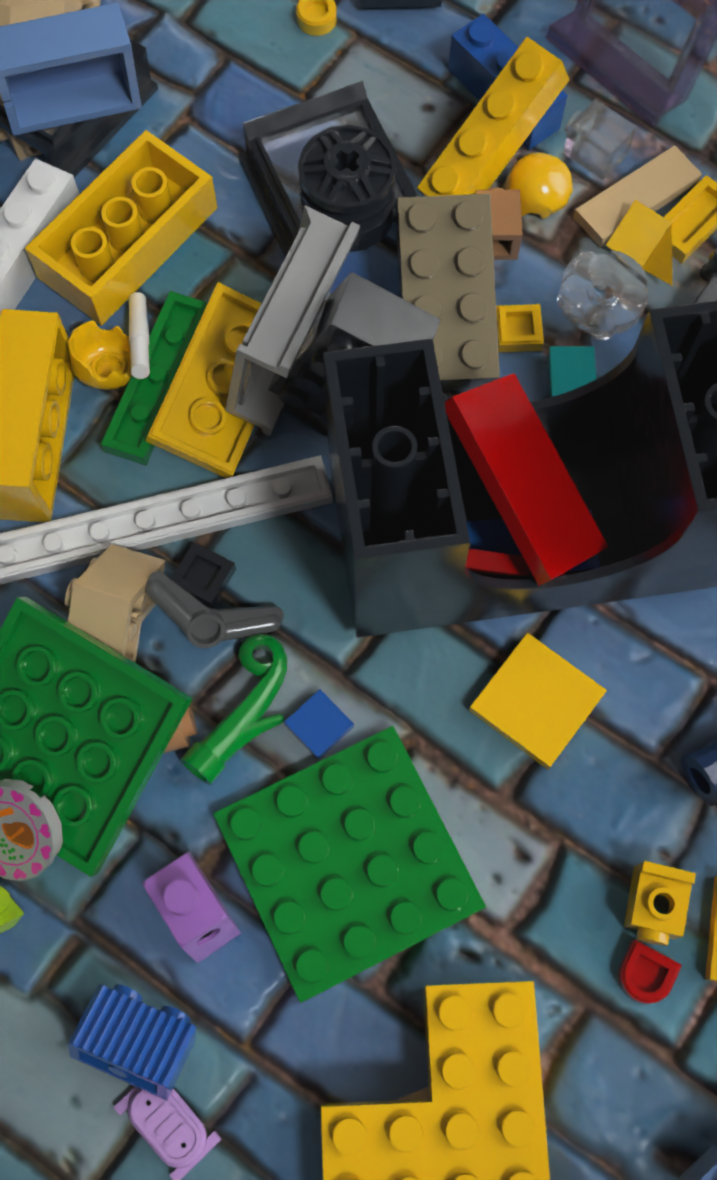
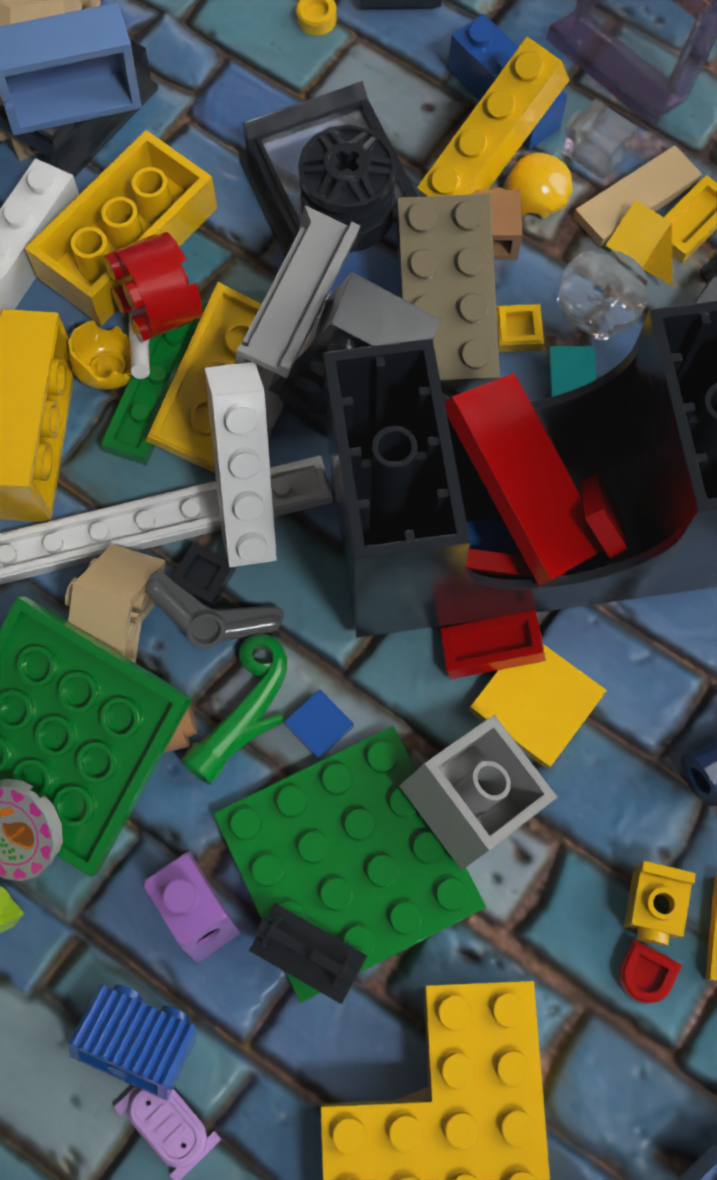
none -> red brick [103,232,203,342]
none -> white brick [204,362,277,568]
none -> black hinge [249,903,367,1005]
none -> light grey brick [400,715,557,870]
none -> red tile [440,609,546,680]
none -> red tile [580,473,628,558]

